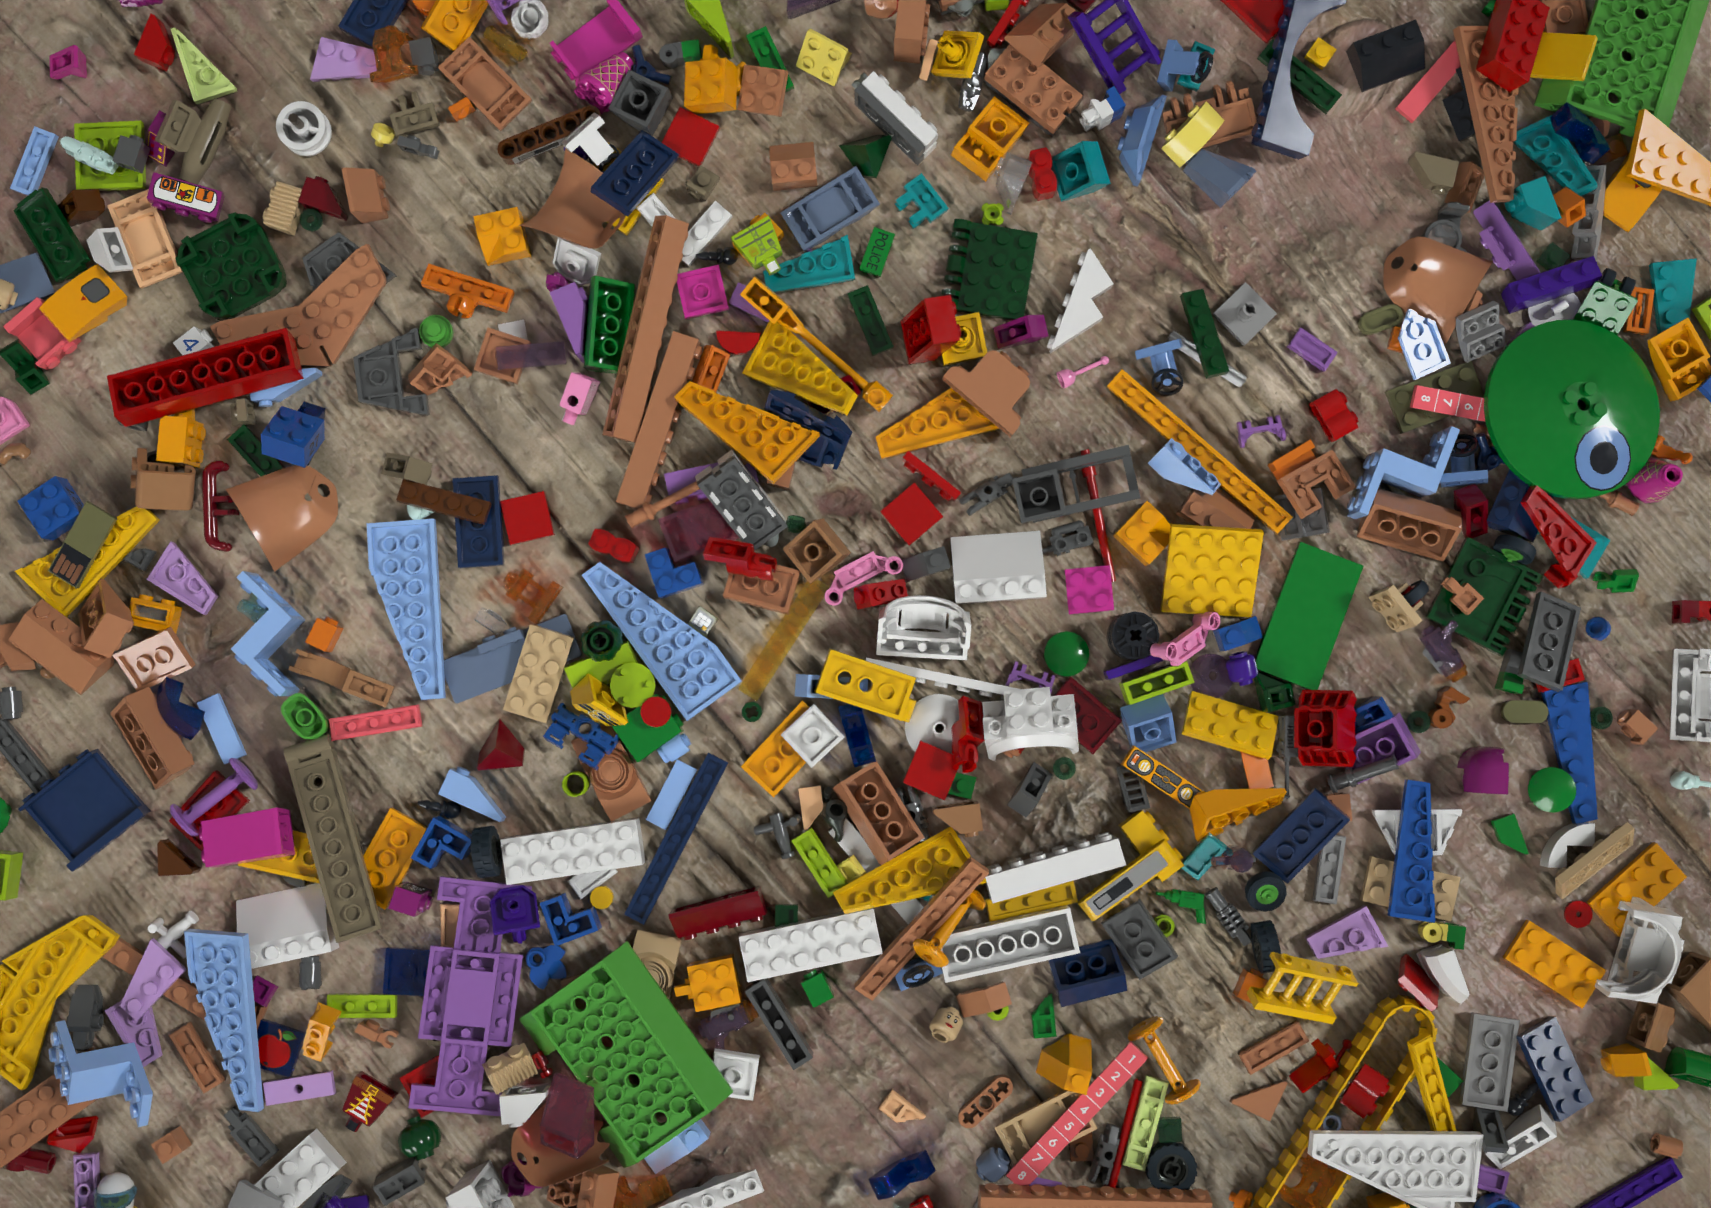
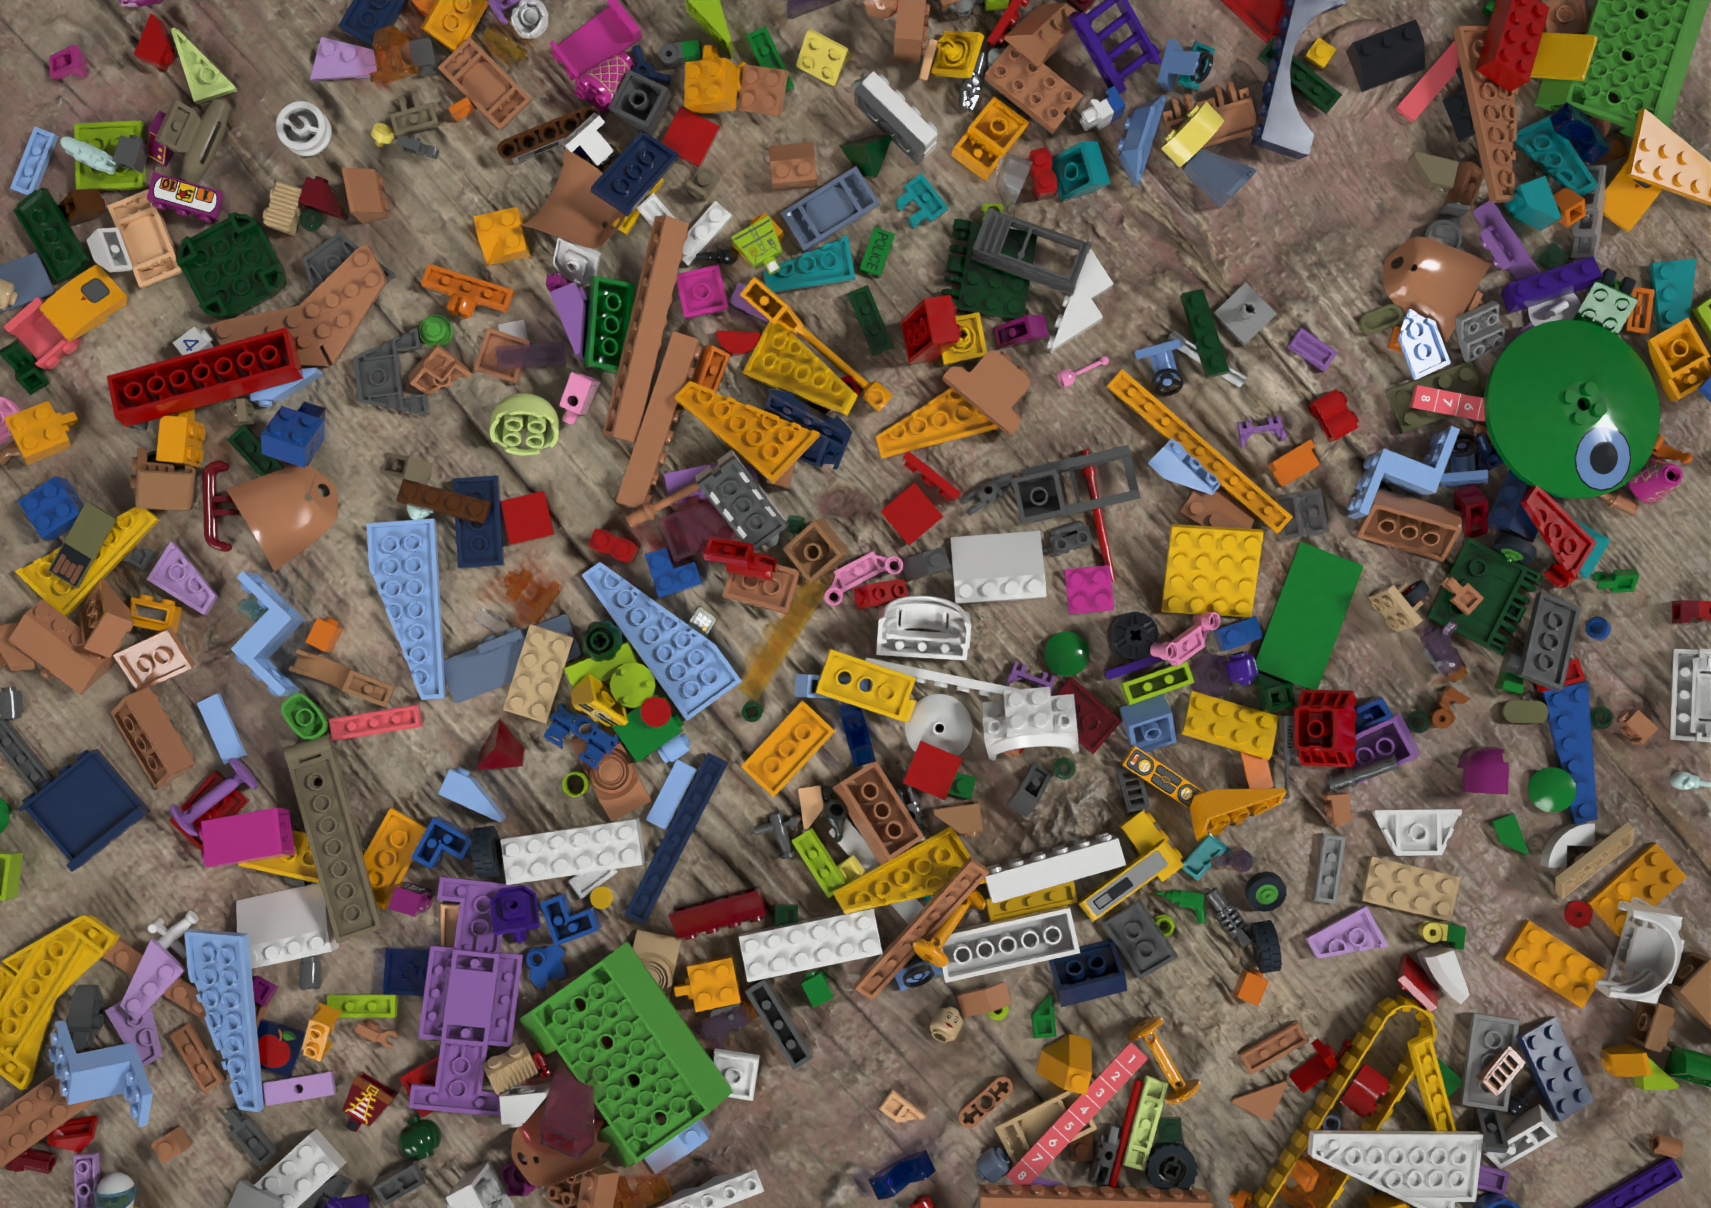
clear blue brick [157,677,205,740] -> none
reddish brown slope [157,839,201,876] -> none
black bar [417,800,461,819] -> none
white tile [781,704,845,768] -> none
red plate [951,696,985,773] -> none
light orange slope [1113,501,1171,566] -> none
yellow fence [1247,952,1359,1024] -> none
dark blue plate [1252,788,1350,884] -> none
nougat plate [1277,450,1356,519] -> none
blue wing [1387,779,1435,923] -> none
none -> light orange hinge [4,401,79,465]
none -> yellowish green cylinder [490,393,559,456]
none -> dark grey piece [971,207,1092,295]
none -> orange tile [1291,1157,1319,1193]
none -> nougat slope [1476,1045,1526,1097]

